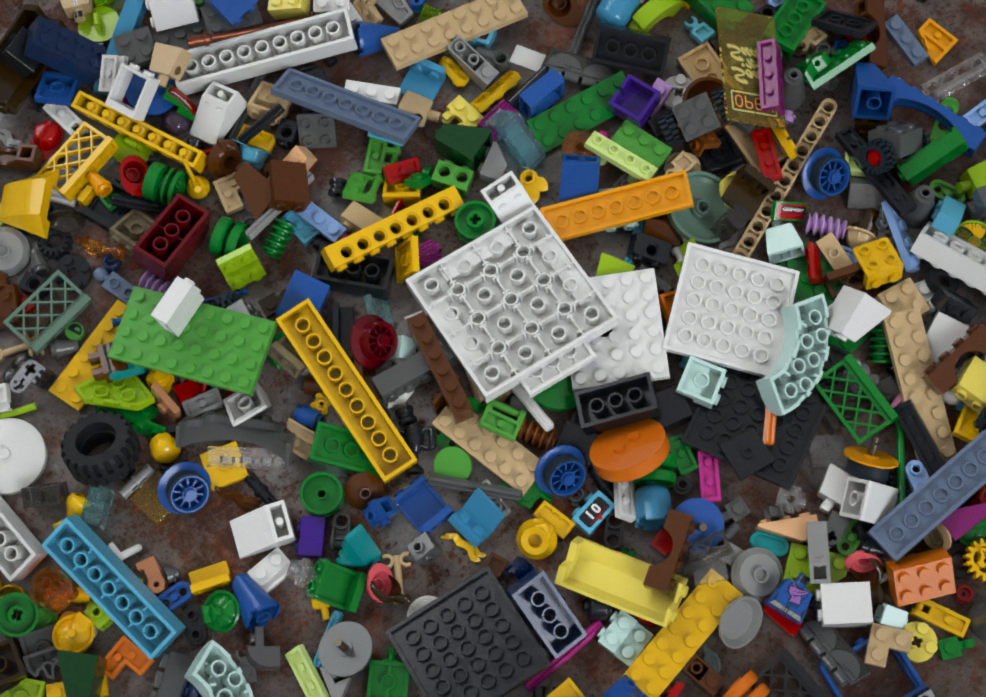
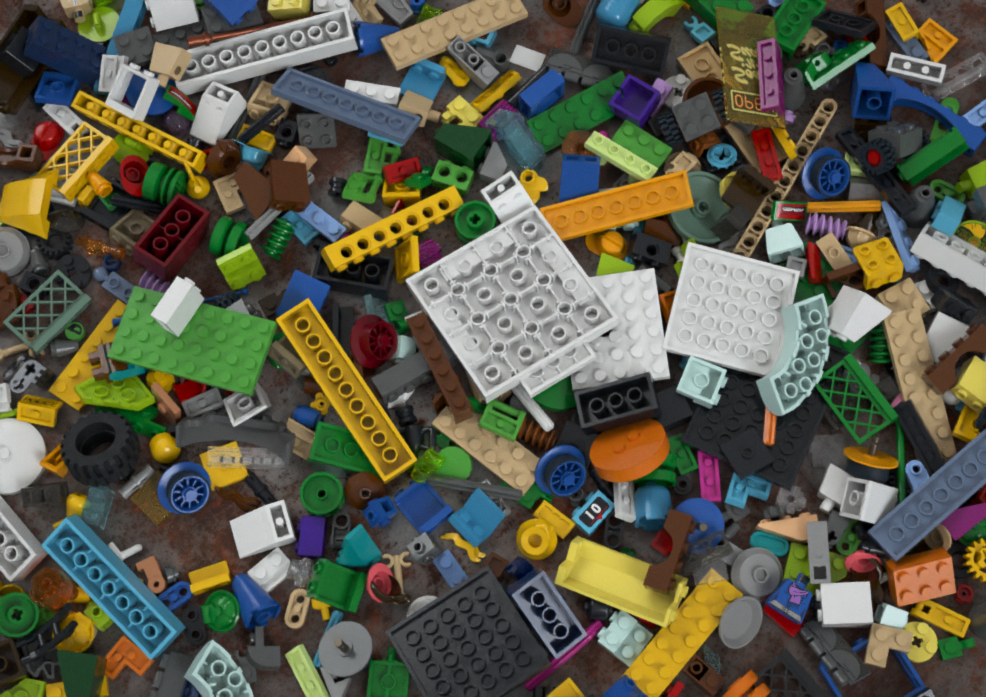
none -> black piece [15,603,78,665]
none -> yellow panel [16,394,63,427]
none -> light orange slope [39,444,69,479]
none -> tan plate [284,589,311,629]
none -> green plate [384,300,408,335]
none -> clear neon green piece [411,446,447,483]
none -> medium blue plate [433,549,468,589]
none -> light orange piece [585,230,628,260]
none -> medium azure gear [707,143,737,170]
none -> medium azure plate [725,472,772,509]
none -> light grey plate [786,255,807,279]
none -> light orange axle [806,200,881,213]
none -> yellow panel [885,2,920,43]
none -> white brick [886,52,946,87]

